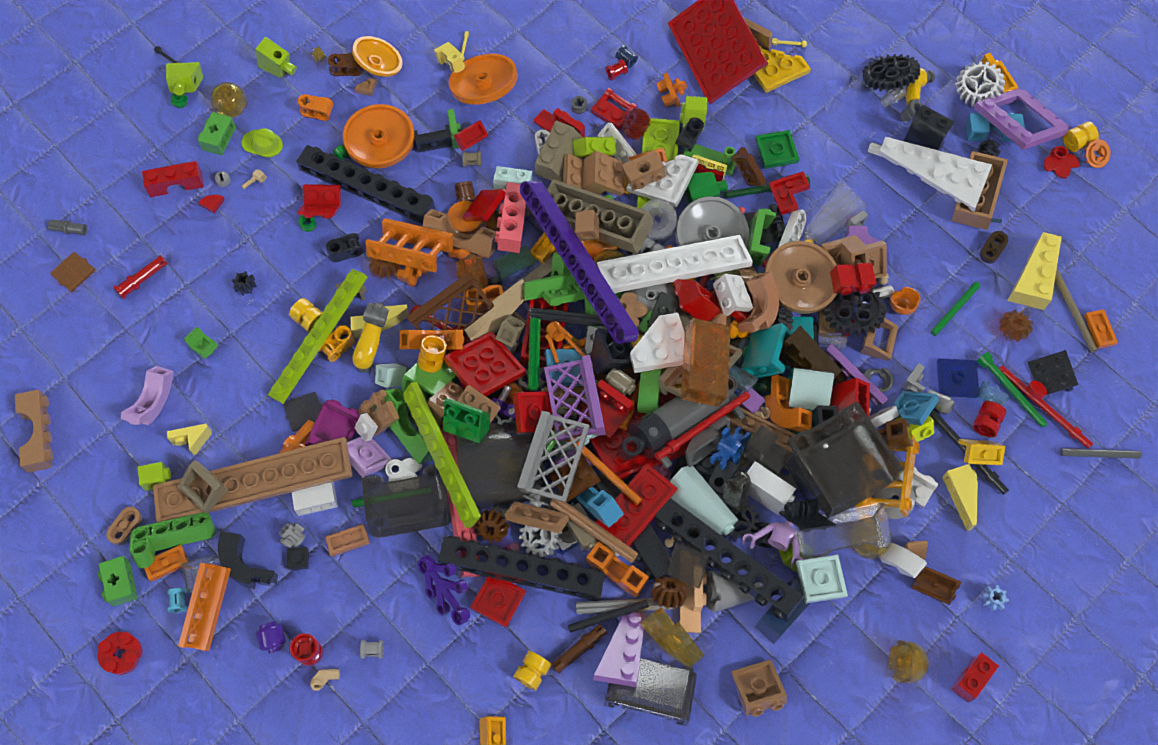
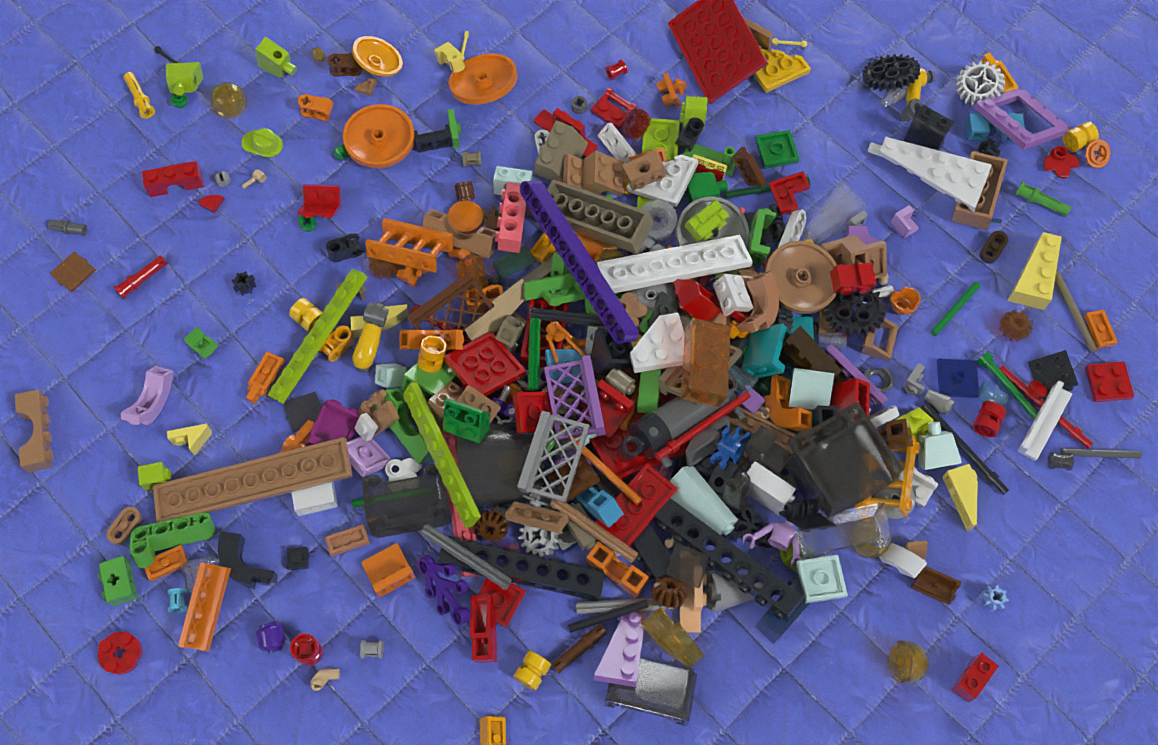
dark tan tile [178,460,229,513] -> none
bright green brick [198,112,236,156] -> none
light grey gear [279,522,305,548] -> none
black brick [296,145,435,225] -> none
red tile [453,120,489,151] -> none
red tile [462,189,506,222] -> none
lime brick [573,137,616,158] -> none
medium nougat brick [575,209,599,241] -> none
dark blue bush [615,45,638,68] -> none
medium nougat plate [731,659,787,717] -> none
dark azure plate [894,391,939,426] -> none
yellow panel [958,439,1006,465] -> none
none -> yellow pin [123,72,155,119]
none -> orange hinge [246,352,285,404]
none -> orange bracket [361,543,416,598]
none -> dark grey axle [421,524,512,589]
none -> red slope [470,595,497,663]
none -> lime brick [684,200,729,242]
none -> lavender panel [891,205,919,238]
none -> light aqua torso [918,422,962,470]
none -> bright green pin [1014,180,1071,217]
none -> white fence [1017,381,1072,461]
none -> clear smoke bush [1048,452,1074,471]
none -> red plate [1085,361,1135,403]

